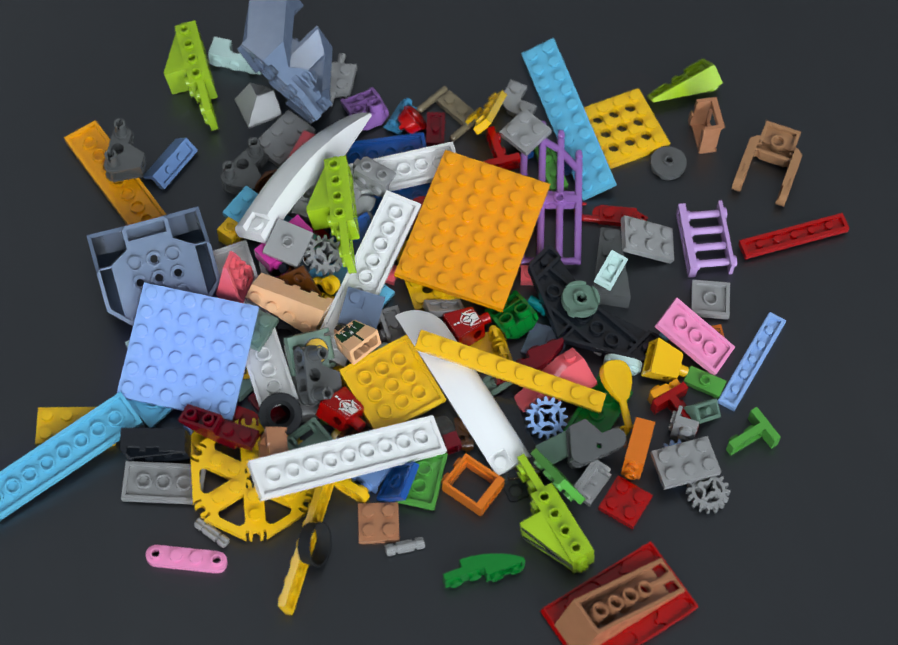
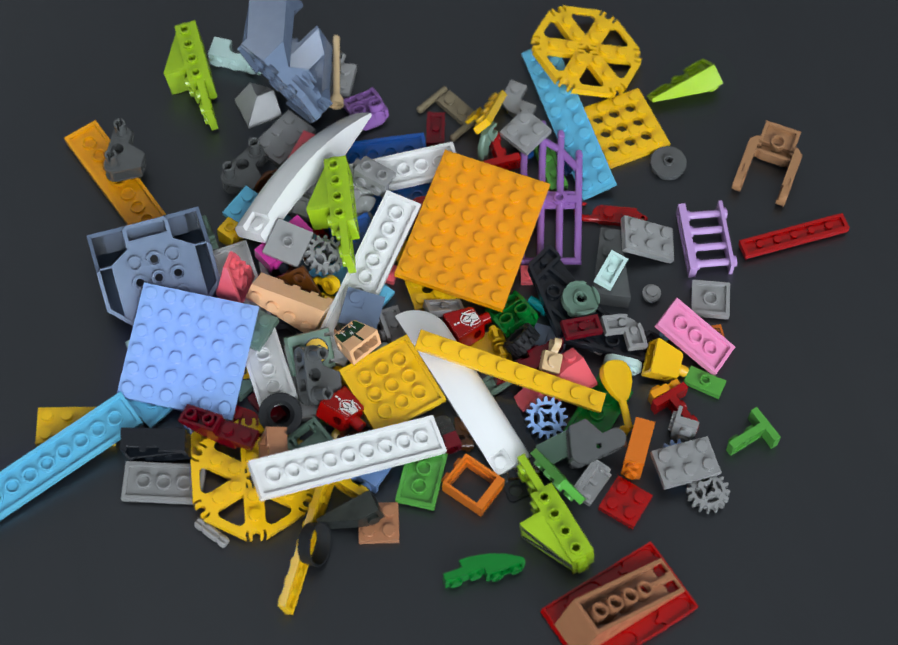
medium blue panel [143,137,198,189] -> none
bright pink plate [146,545,228,573] -> none
blue tile [376,462,419,503] -> none
dark azure hinge [384,98,417,135] -> none
light grey axle [385,537,425,556] -> none
red piece [397,106,427,134] -> none
sand green slope [684,398,721,424] -> none
nougat piece [688,97,725,154] -> none
light blue tile [718,312,786,411] -> none
none -> sand green piece [202,215,219,250]
none -> pearl dark grey slope [316,490,385,529]
none -> tan piece [330,35,344,110]
none -> sand green piece [477,121,498,162]
none -> black tyre [503,323,540,358]
none -> yellow plate [531,6,642,98]
none -> tan plate [539,338,563,374]
none -> dark red plate [560,314,603,341]
none -> light grey plate [600,314,648,351]
none -> light grey plate [642,284,661,303]

